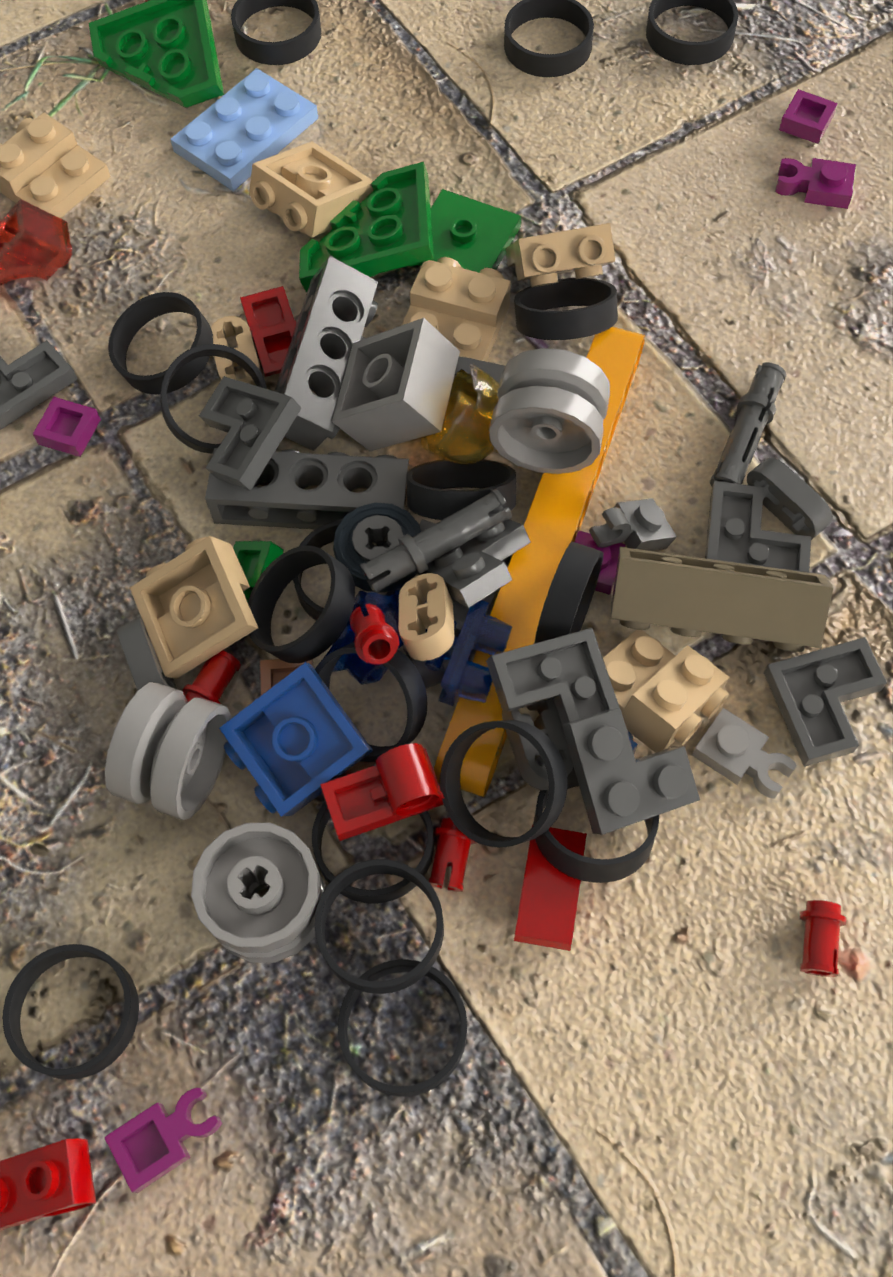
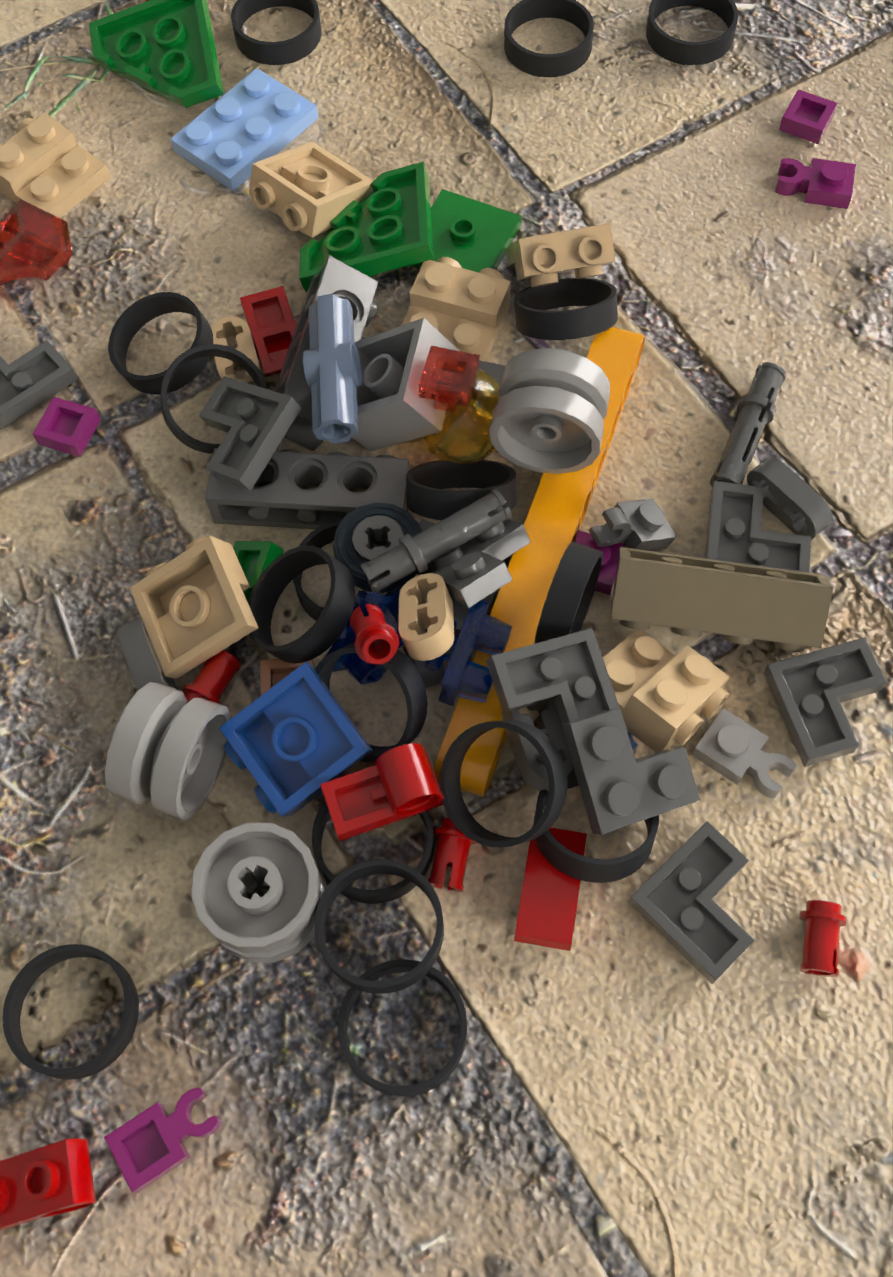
none -> sand blue piece [303,294,362,444]
none -> clear red tile [419,345,480,413]
none -> dark grey plate [628,821,754,984]

